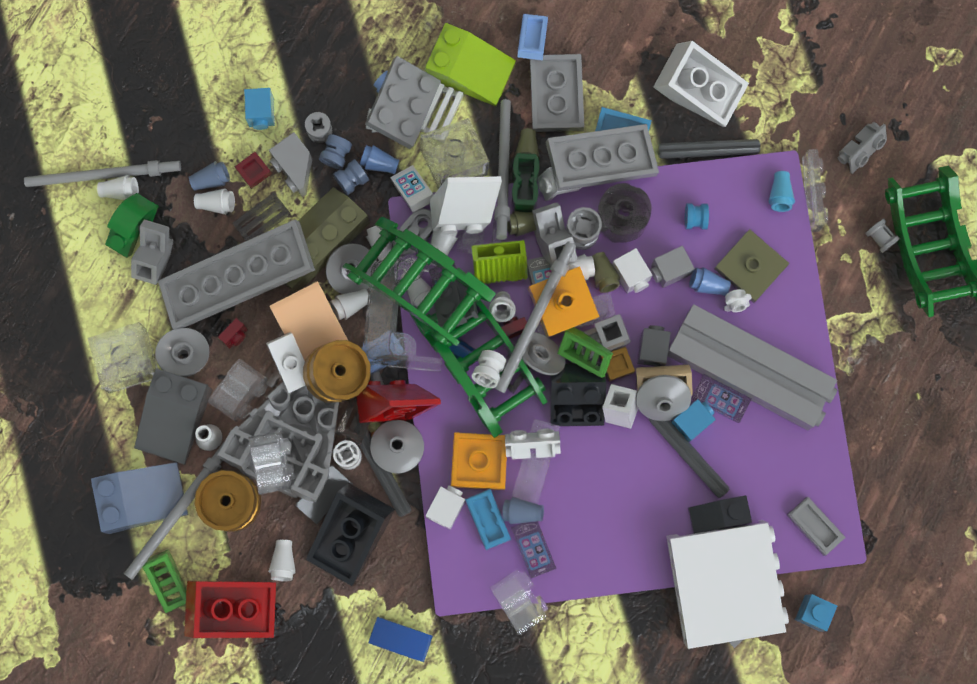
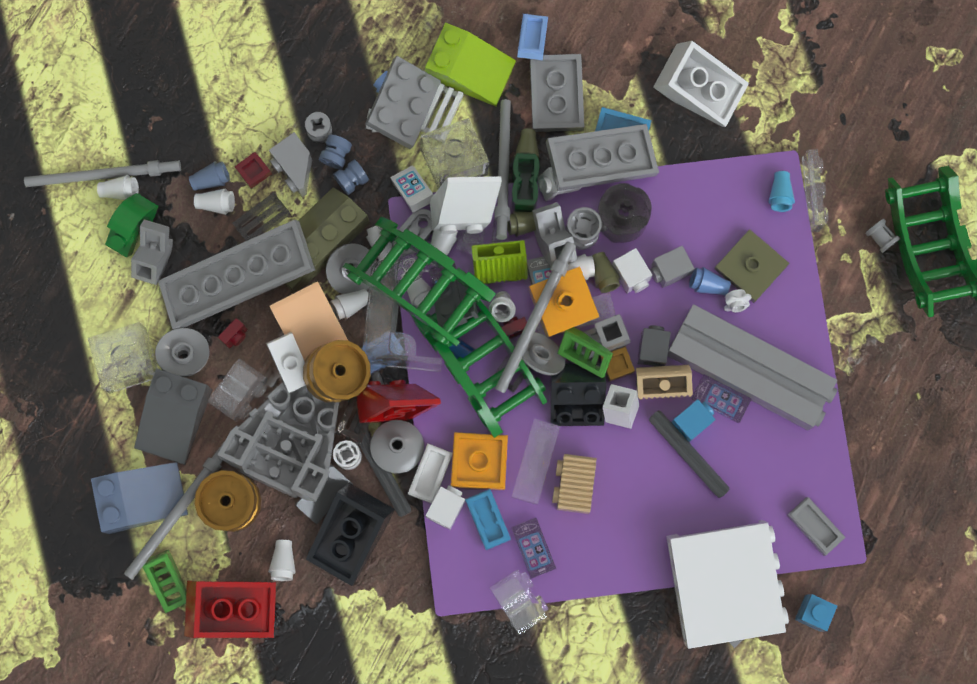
white cone [195,424,222,451] -> none
dark azure brick [244,88,275,130] -> none
clear brick [248,431,295,494] -> none
medium blue cone [360,145,399,174] -> none
blue slope [368,617,433,662] -> none
white wheel [472,350,506,388] -> none
sand blue cone [503,497,544,524] -> none
white hinge [505,429,561,459] -> none
light grey dish [636,375,691,421] -> none
dark grey axle [658,139,761,159] -> none
dark azure wheel [684,203,709,230] -> none
black slope [688,495,752,534] -> none
light grey hinge [838,122,887,174] -> none
none -> white tile [408,443,453,504]
none -> tan brick [552,454,597,514]

